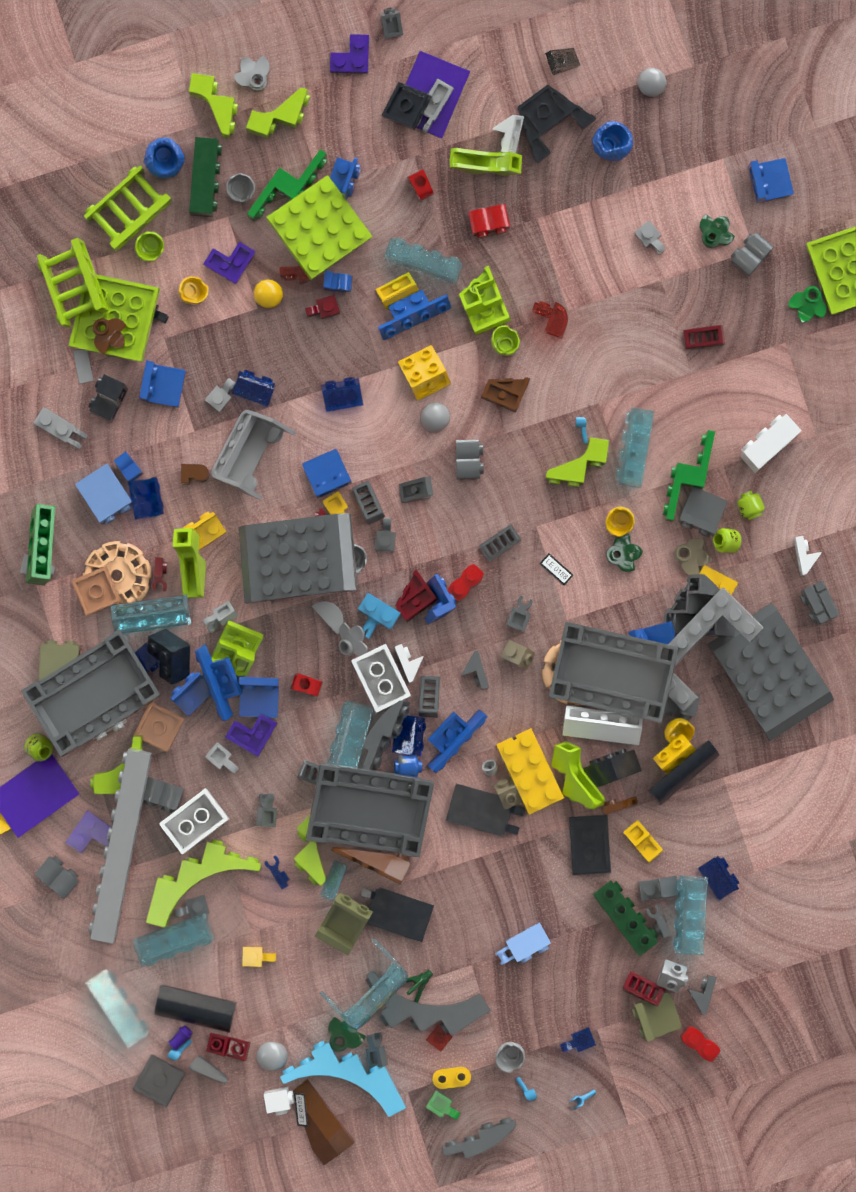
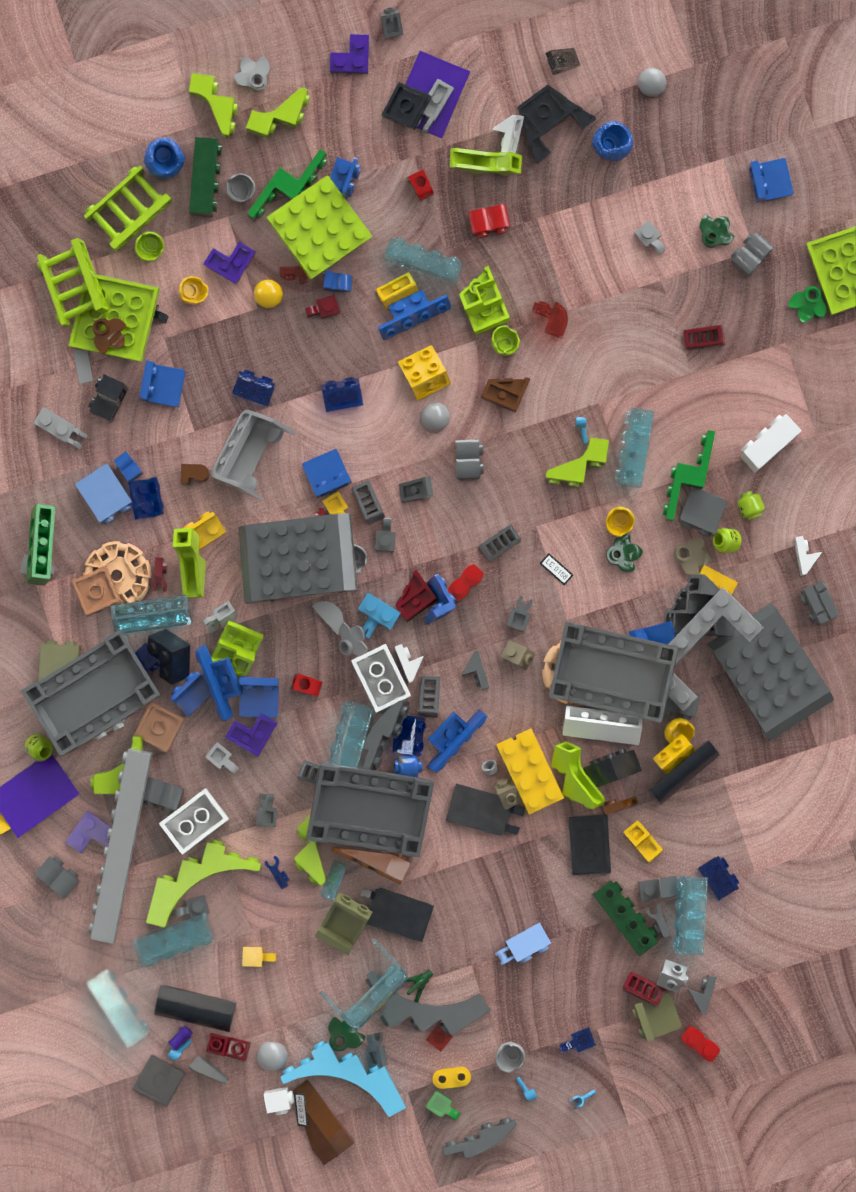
light grey plate [205,378,236,412] -> none

